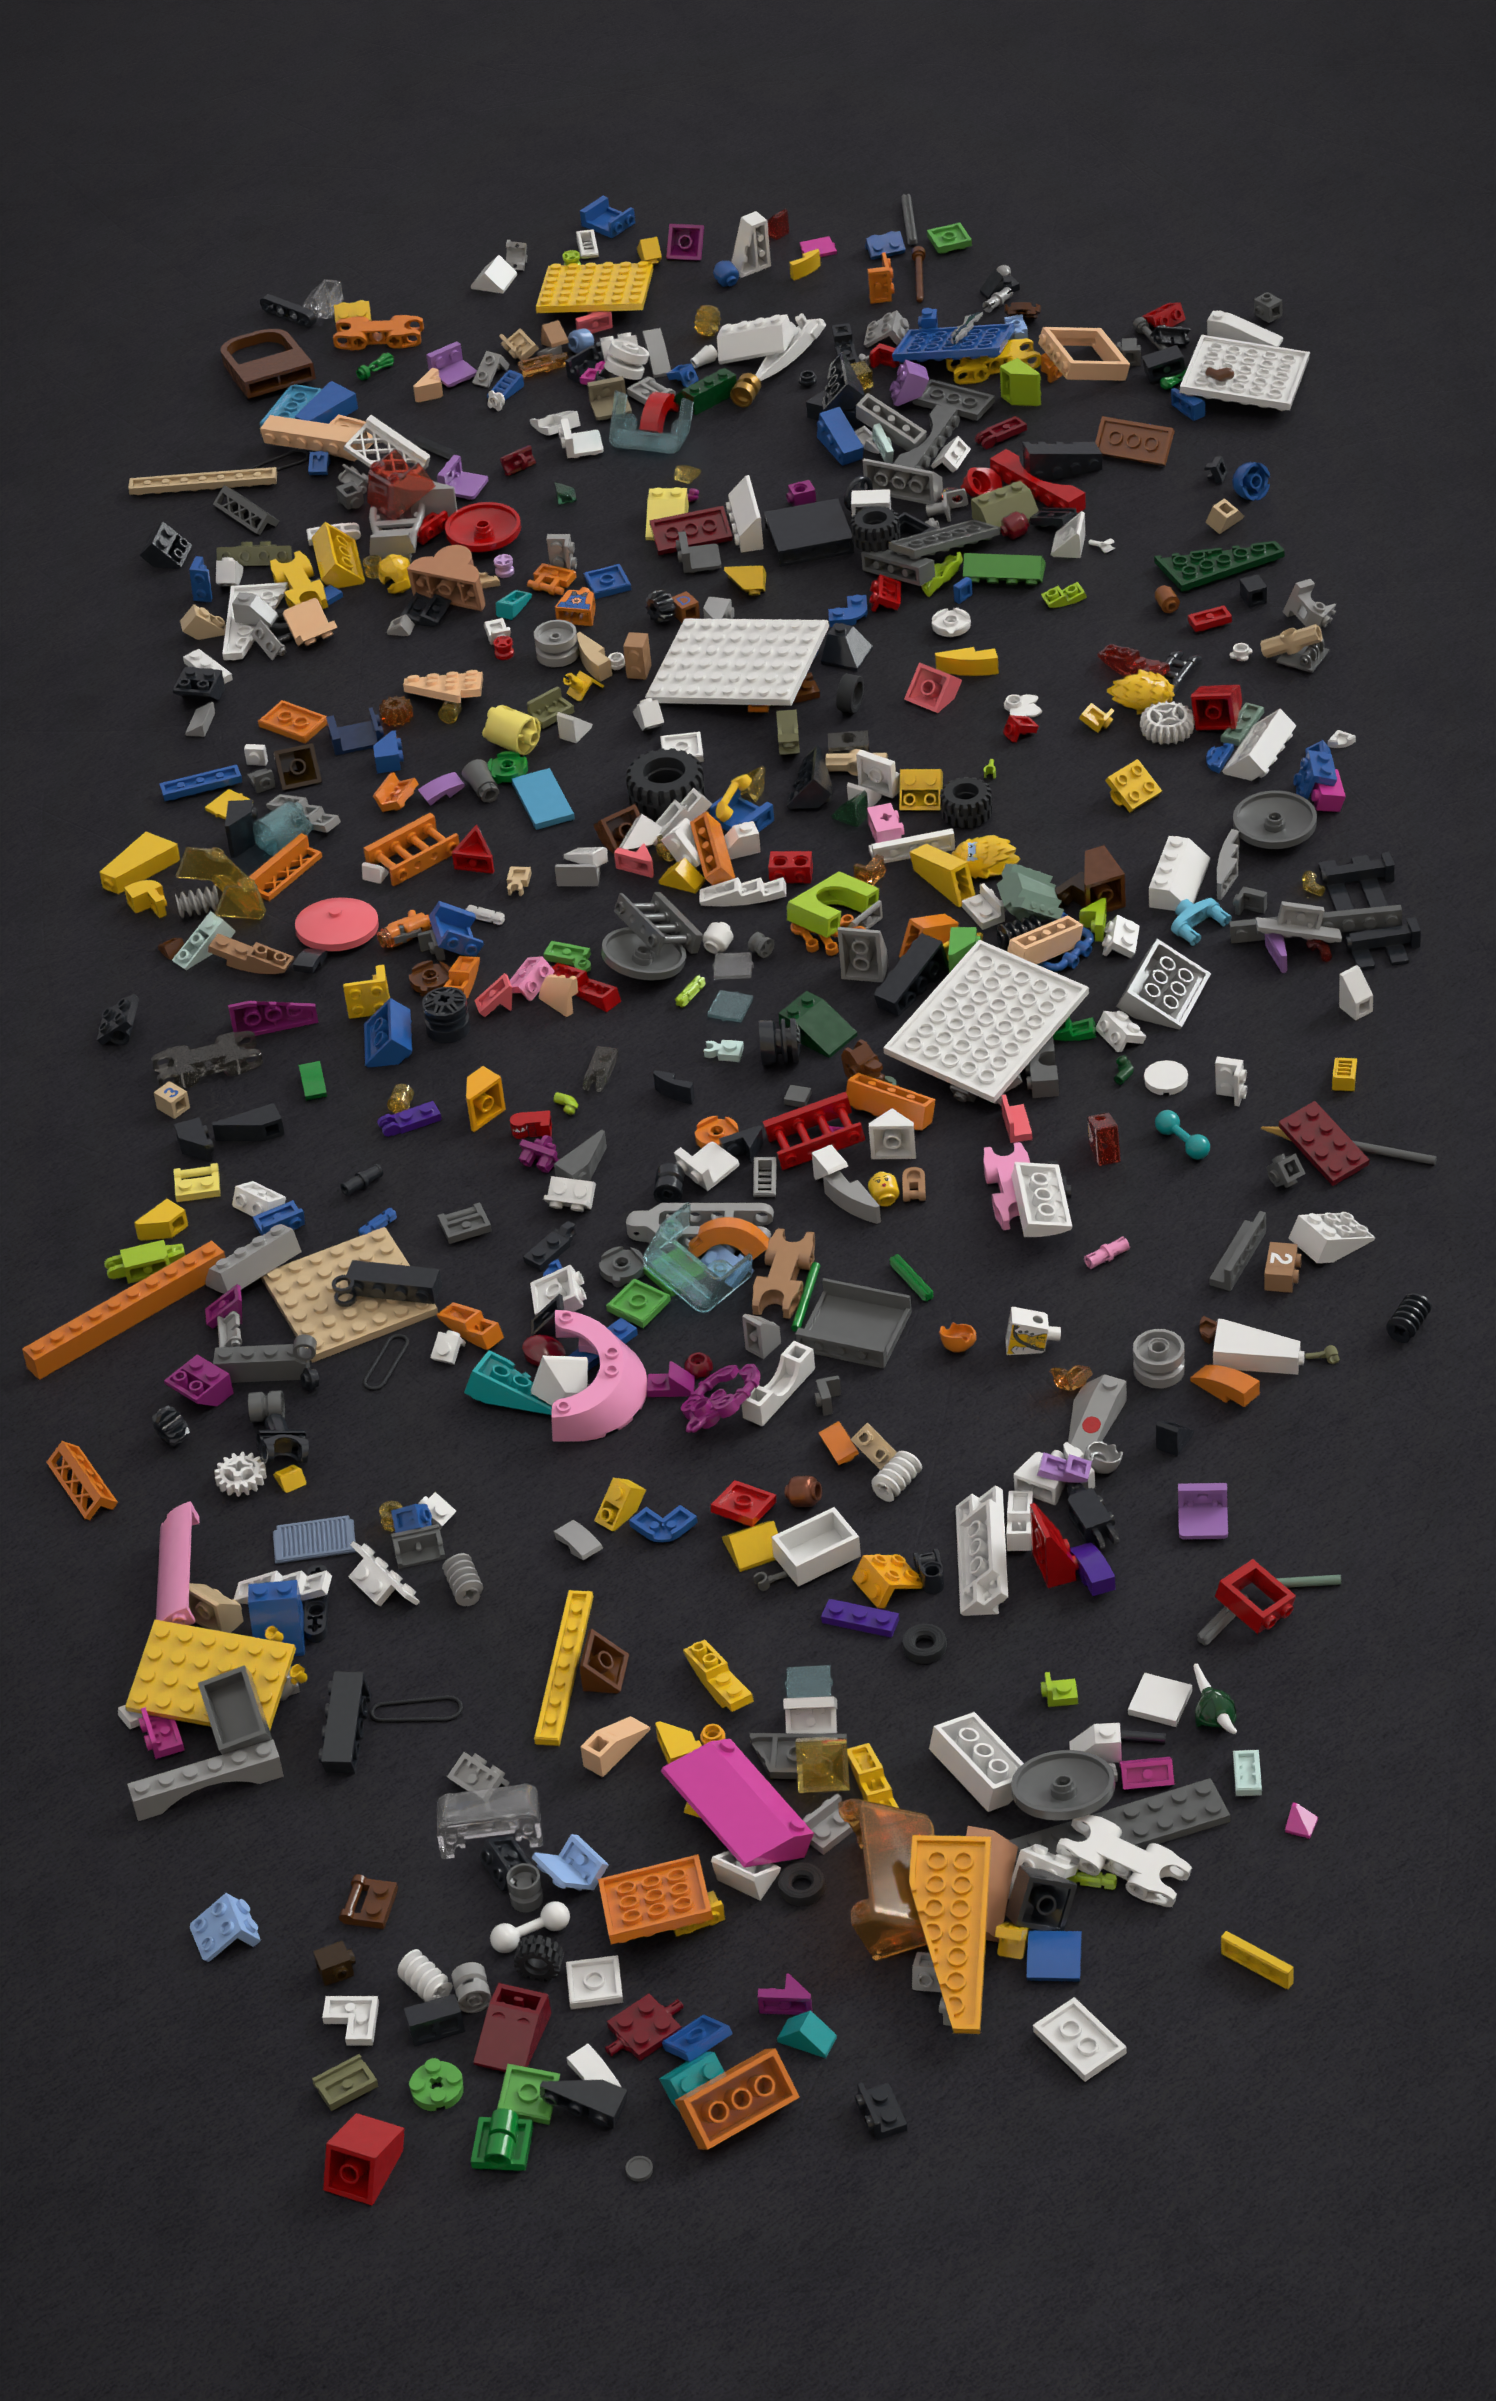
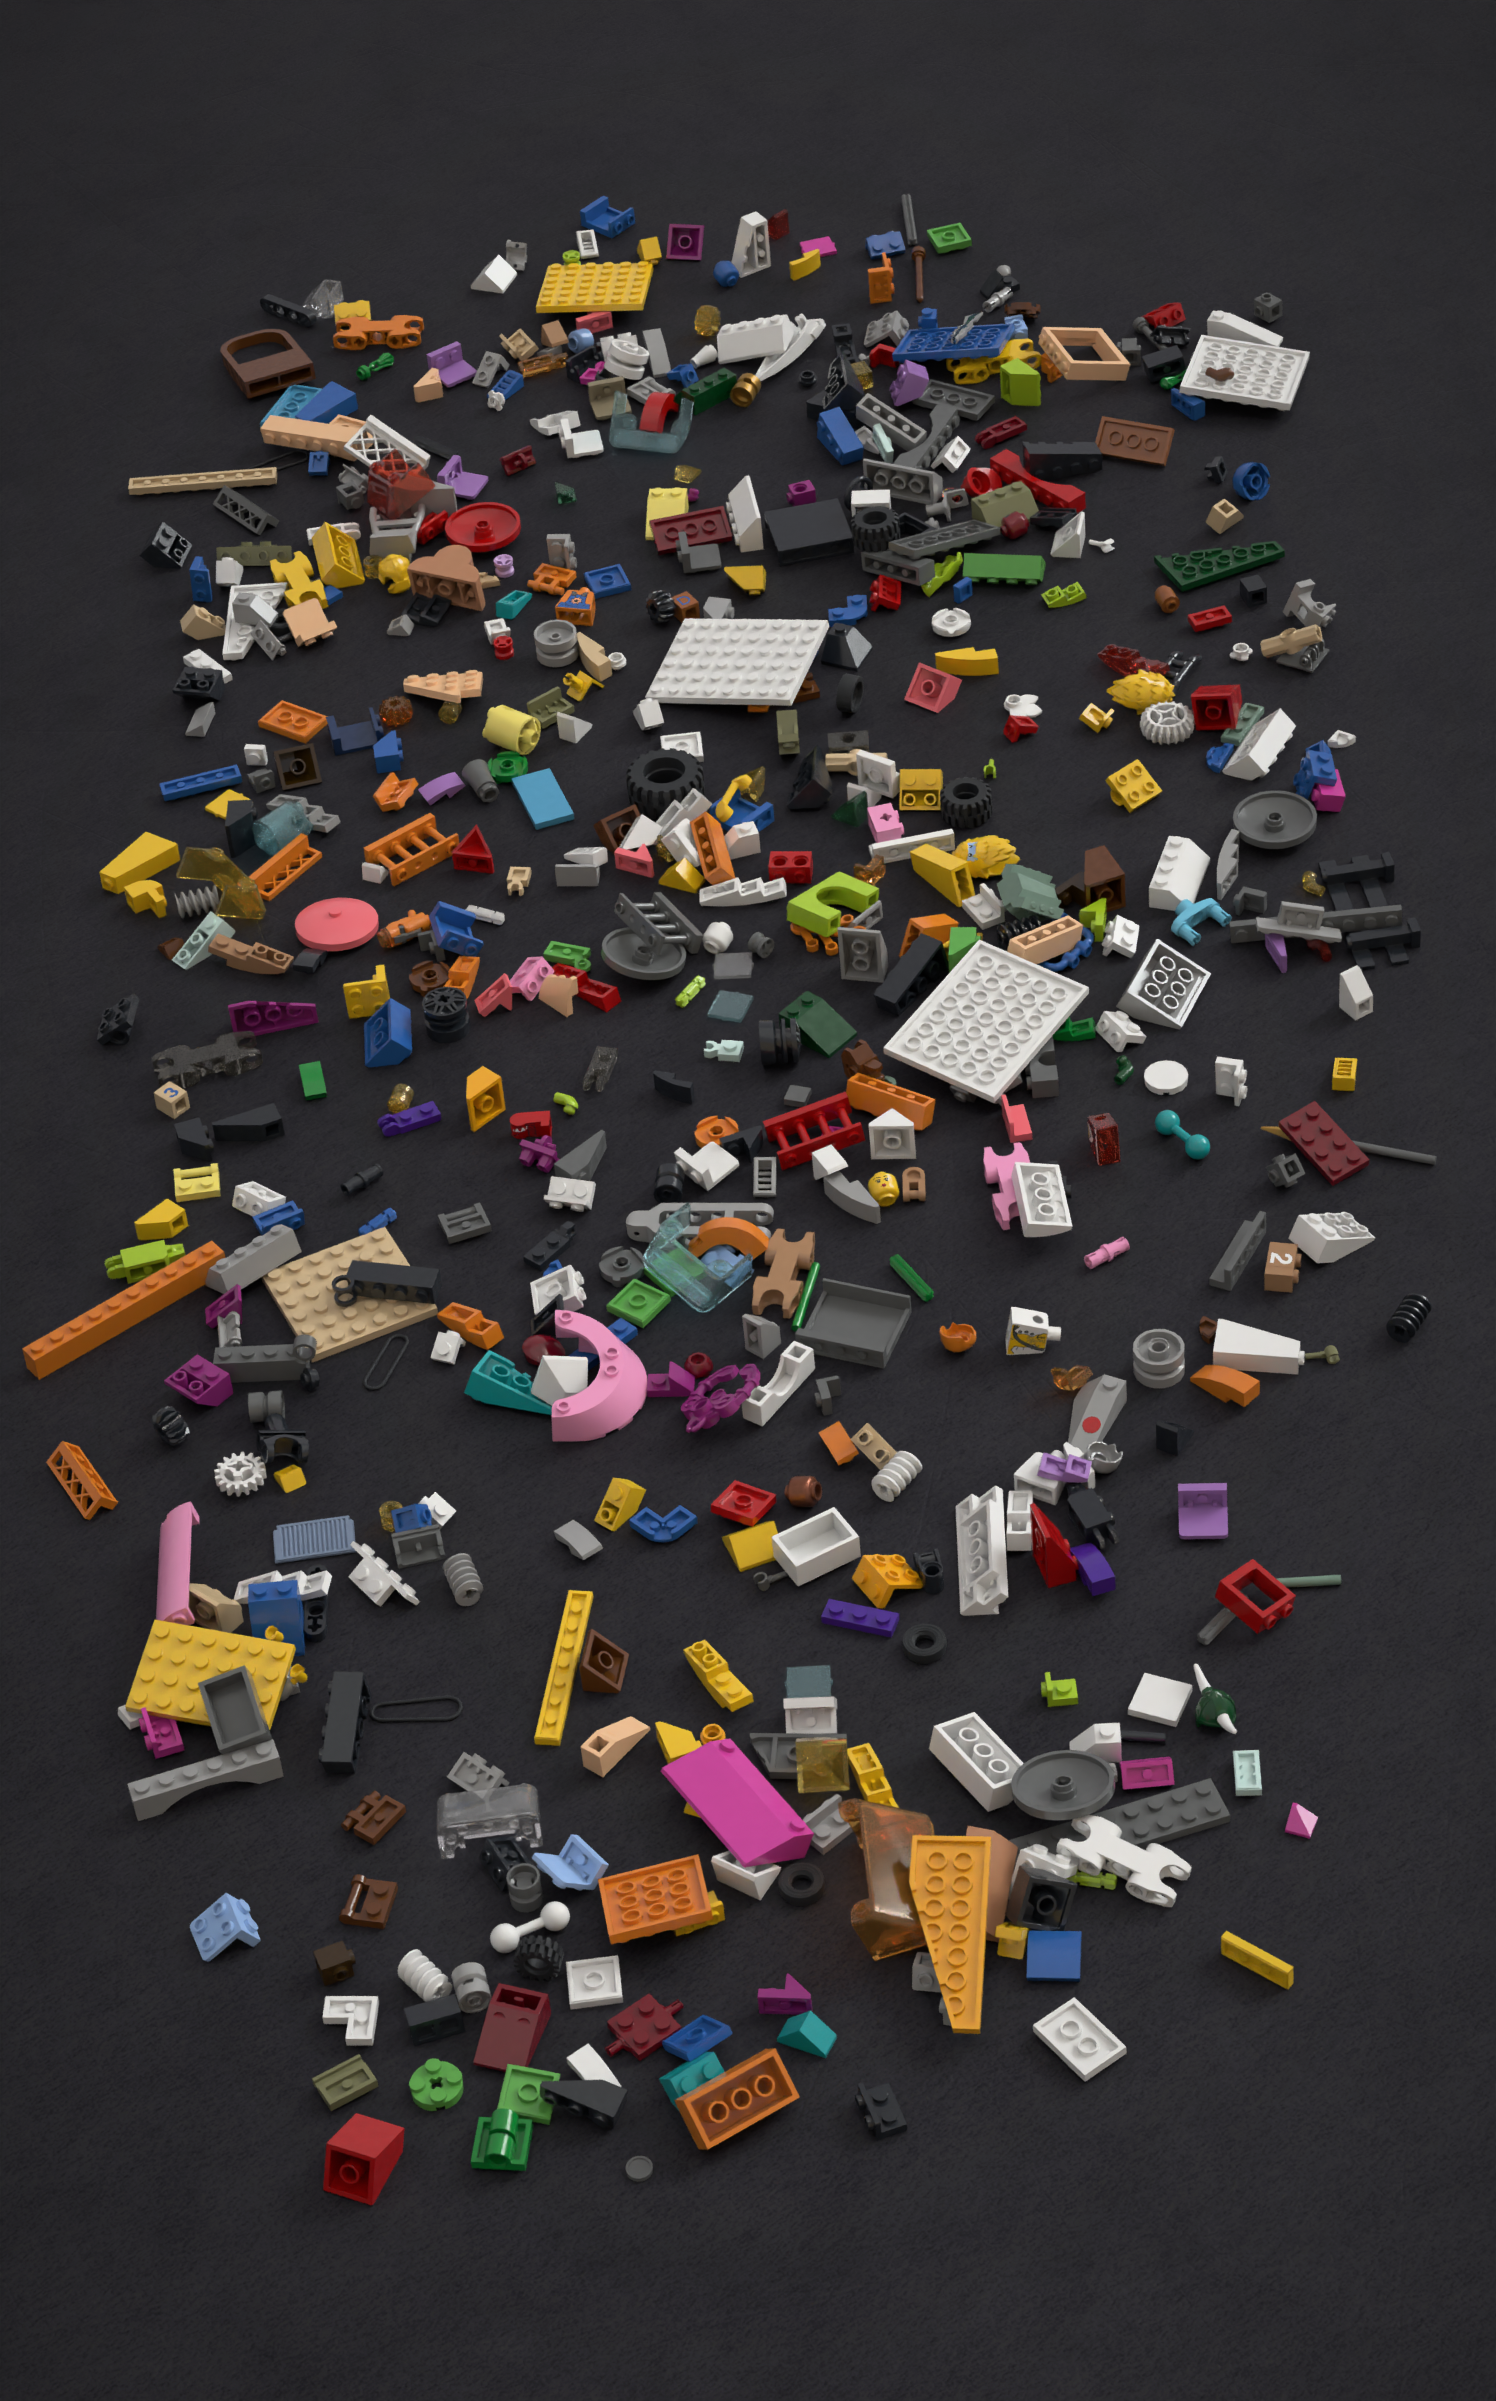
medium nougat brick [623,632,651,679] -> none
none -> reddish brown plate [341,1791,406,1845]

